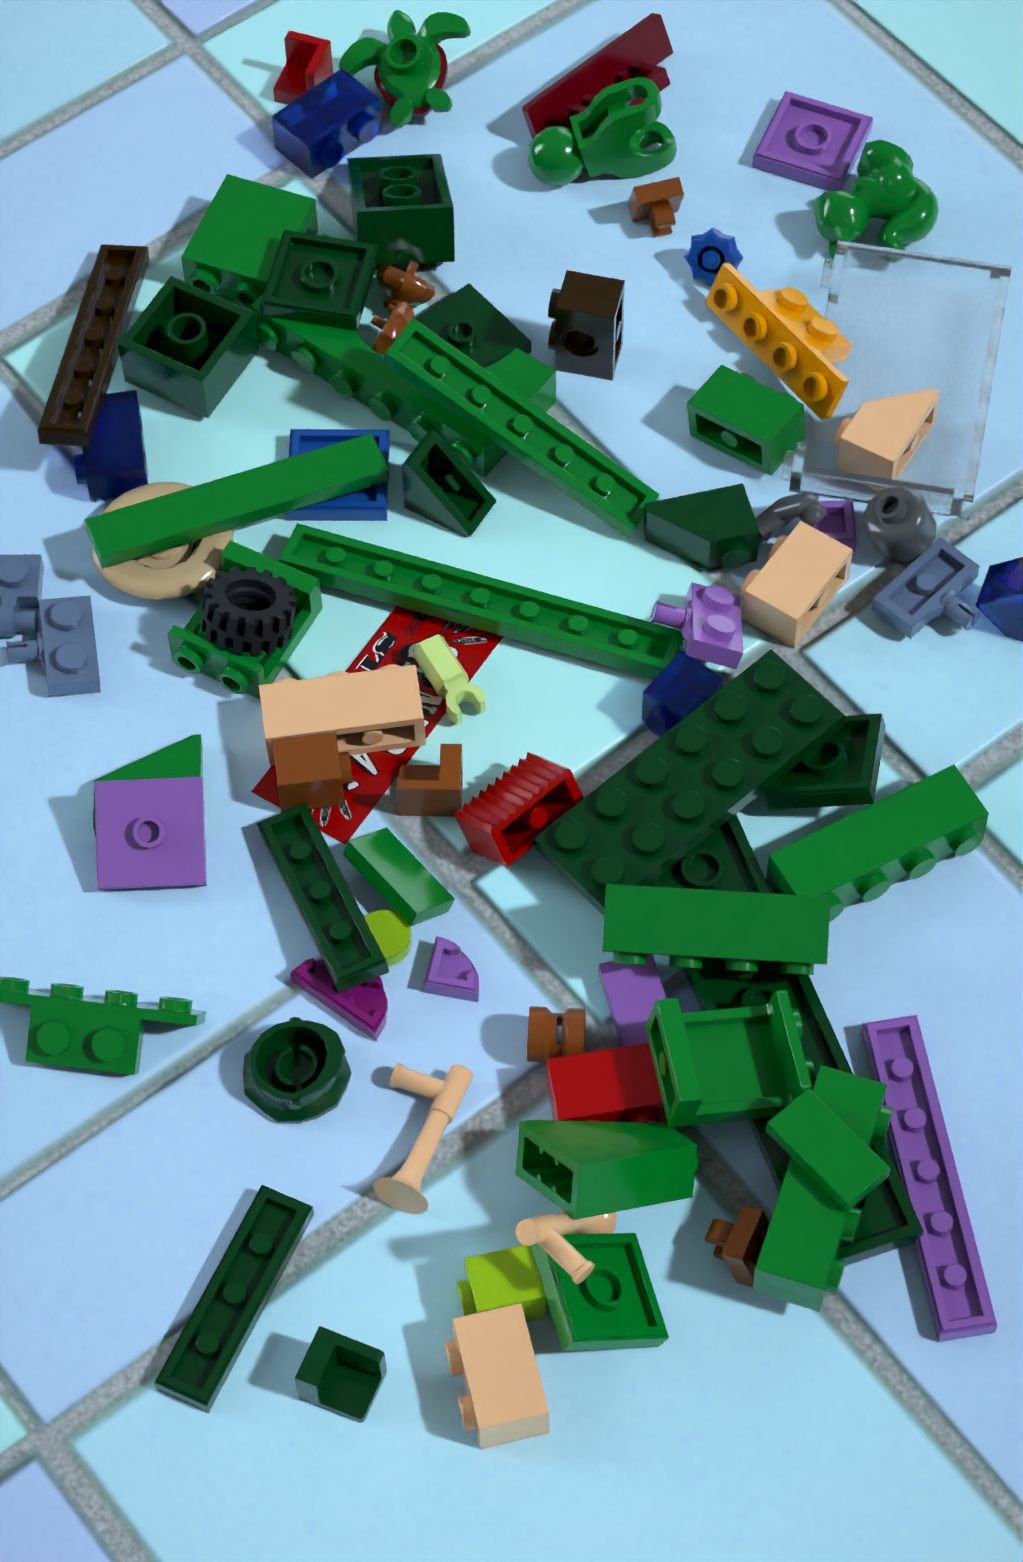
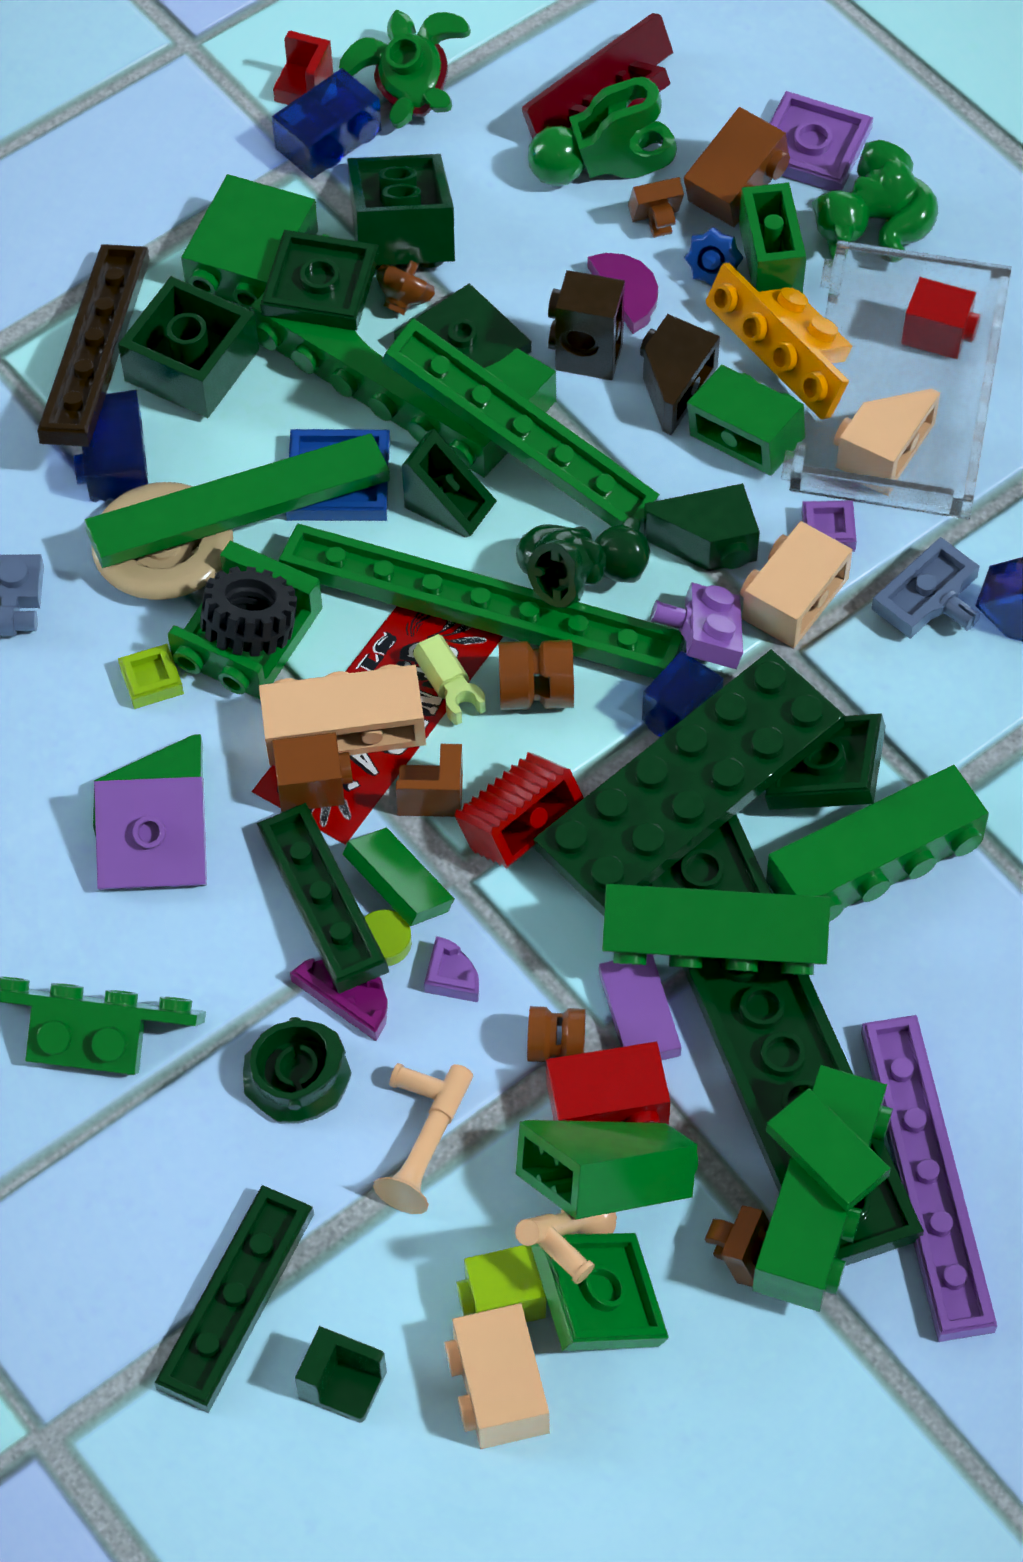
sand blue plate [6,596,101,697] -> none
dark orange piece [370,301,415,357] -> none
green panel [645,990,816,1128] -> none
dark grey arm [755,492,827,542] -> none
dark grey head [863,486,937,562] -> none
none -> lime tile [118,644,184,709]
none -> dark orange wheel [498,640,574,710]
none -> dark green animal [516,517,651,608]
none -> magenta tile [587,253,658,334]
none -> dark brown slope [640,314,720,436]
none -> dark orange brick [683,106,790,228]
none -> green brick [739,182,807,293]
none -> red brick [901,277,981,360]

